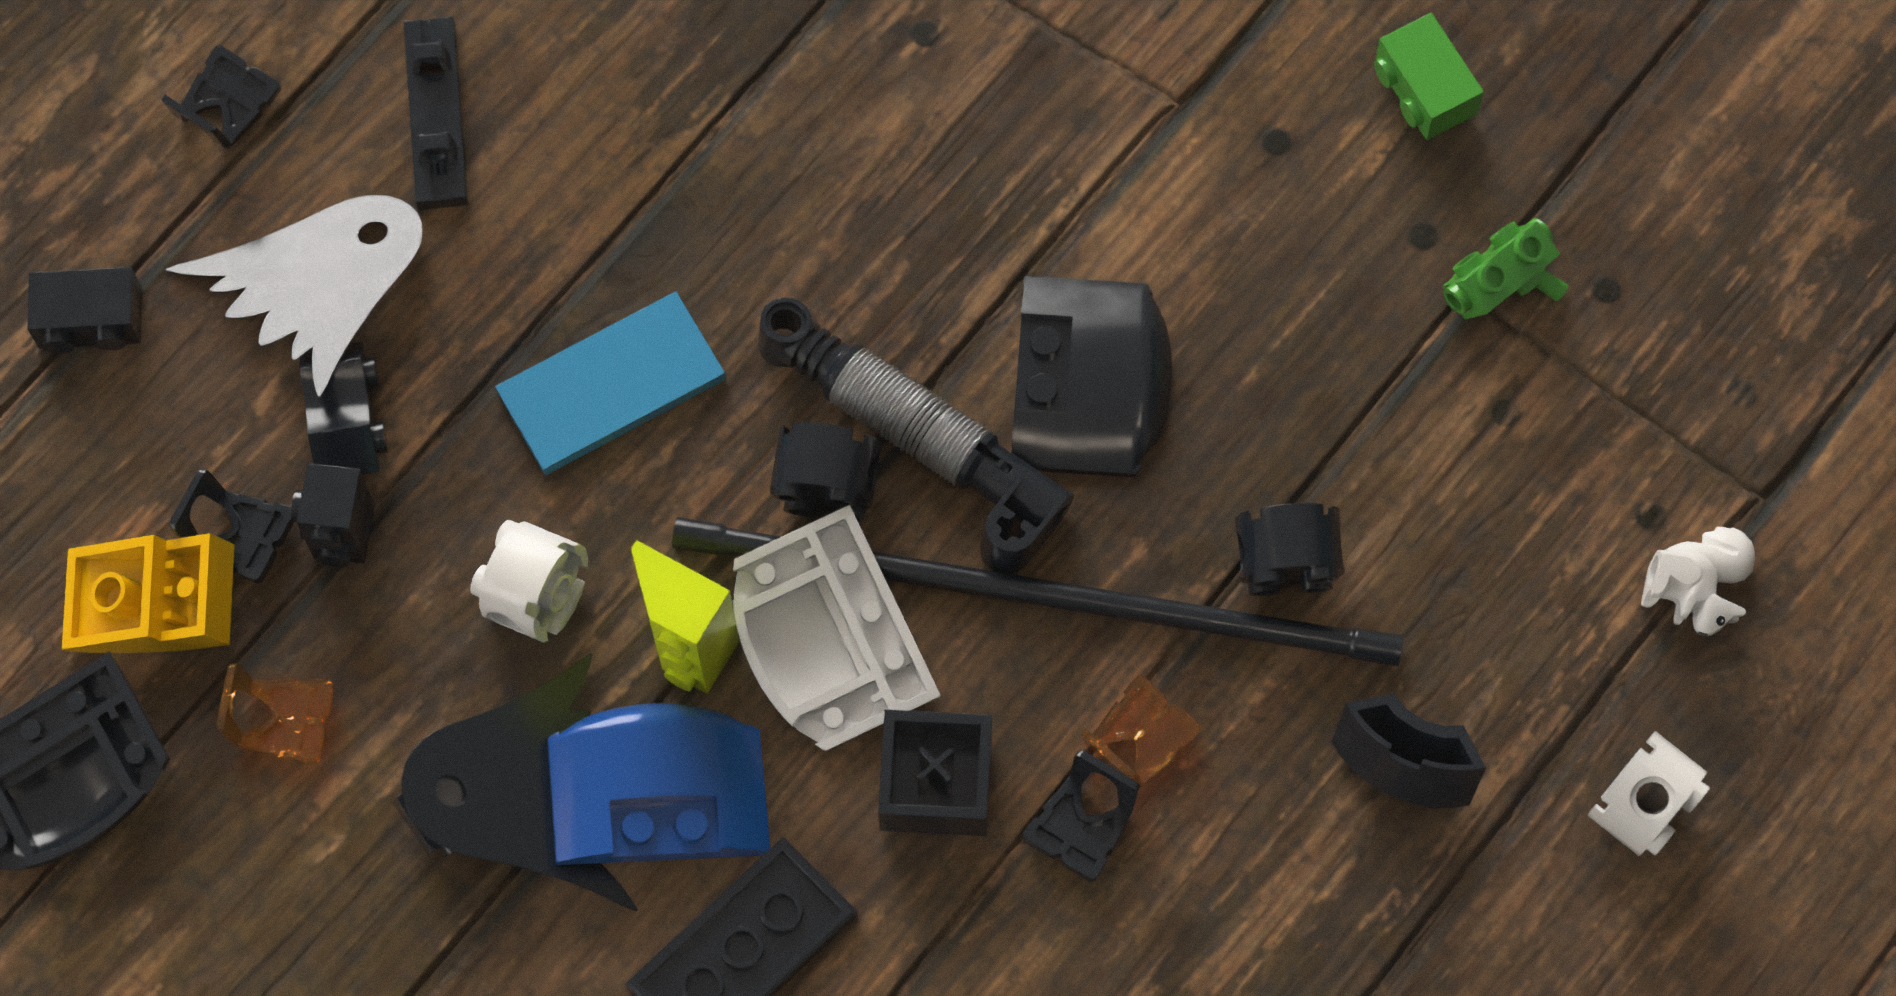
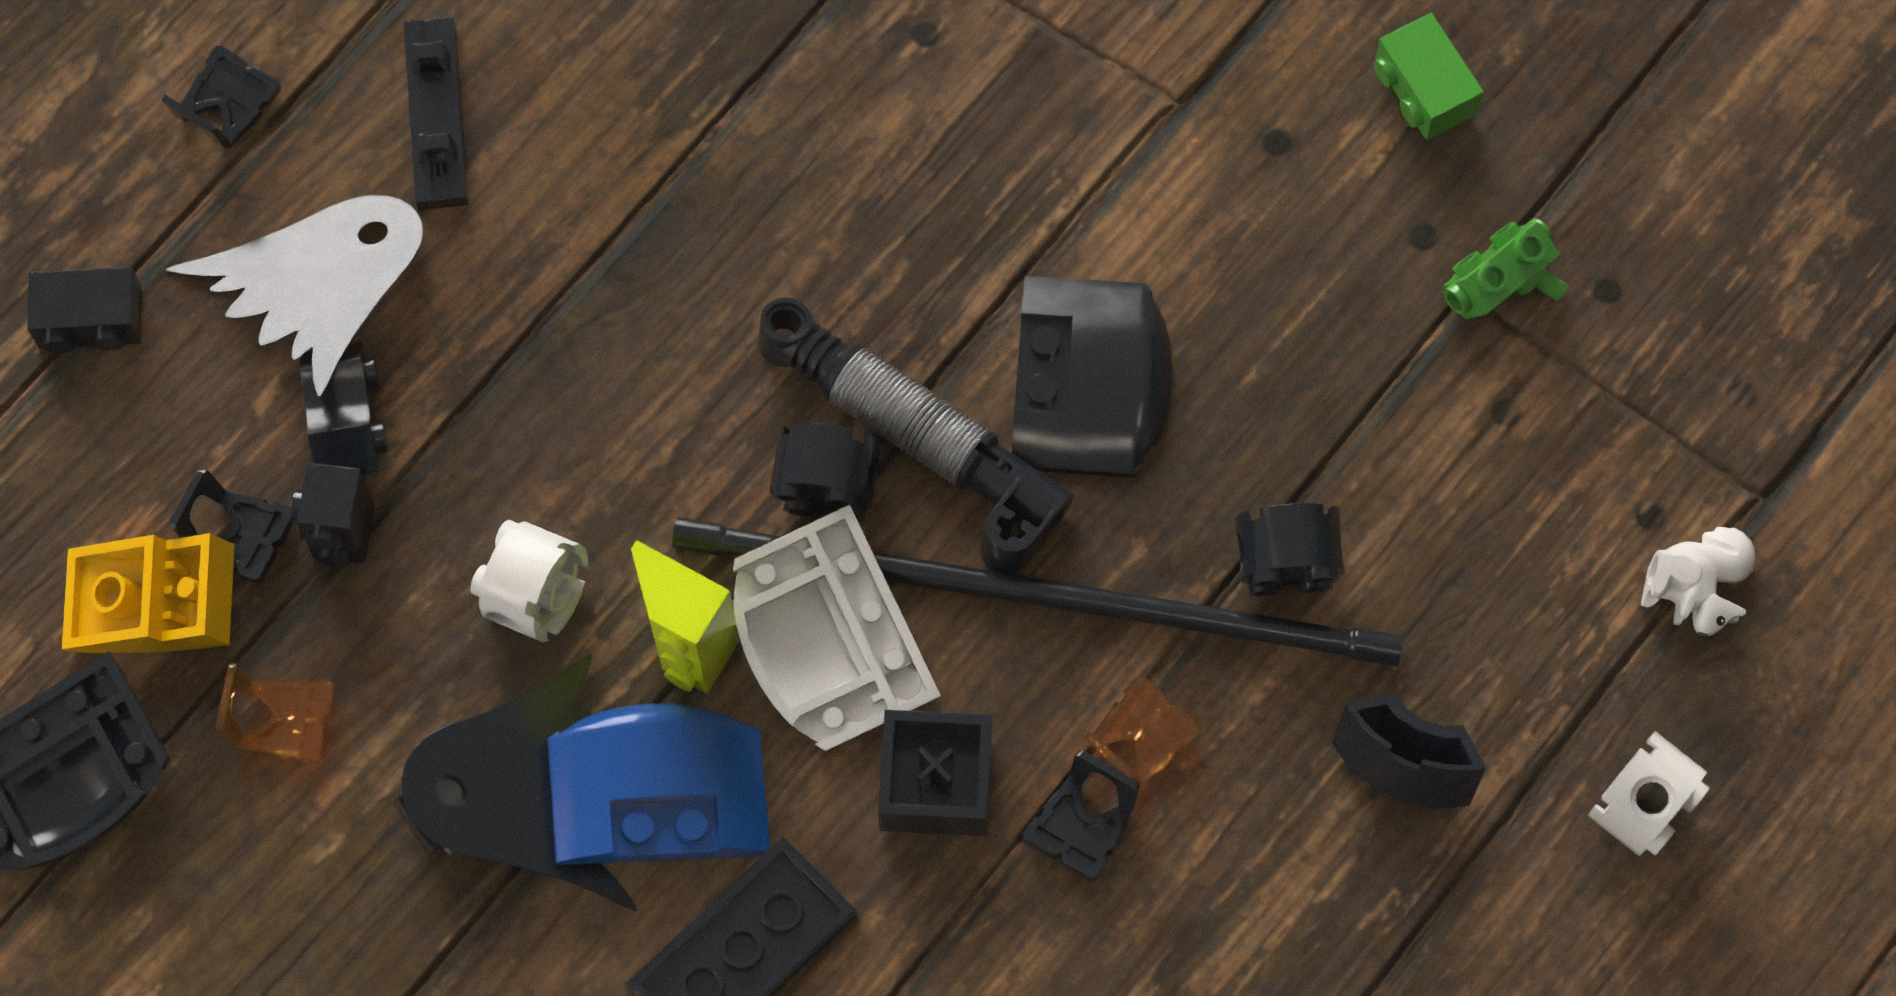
dark azure tile [495,291,726,476] -> none

